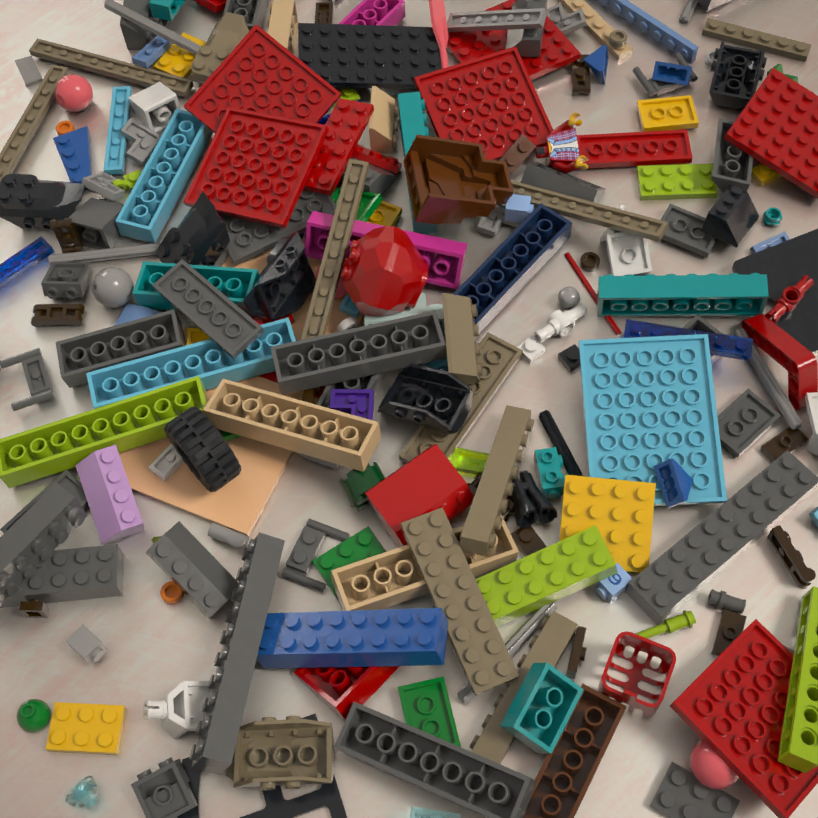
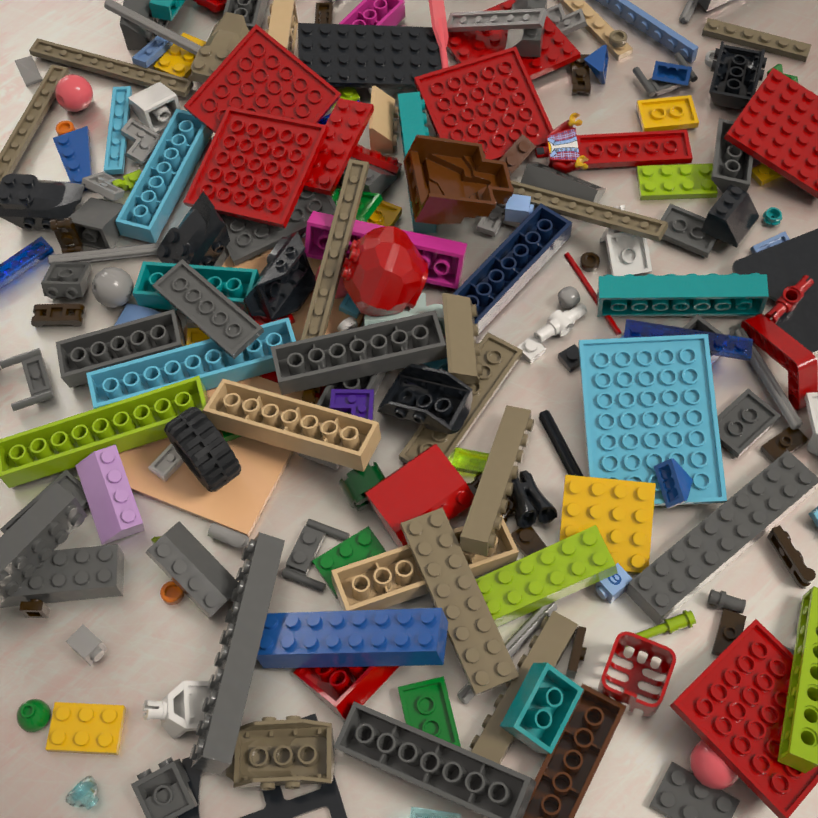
teal brick [533,447,566,499] -> none

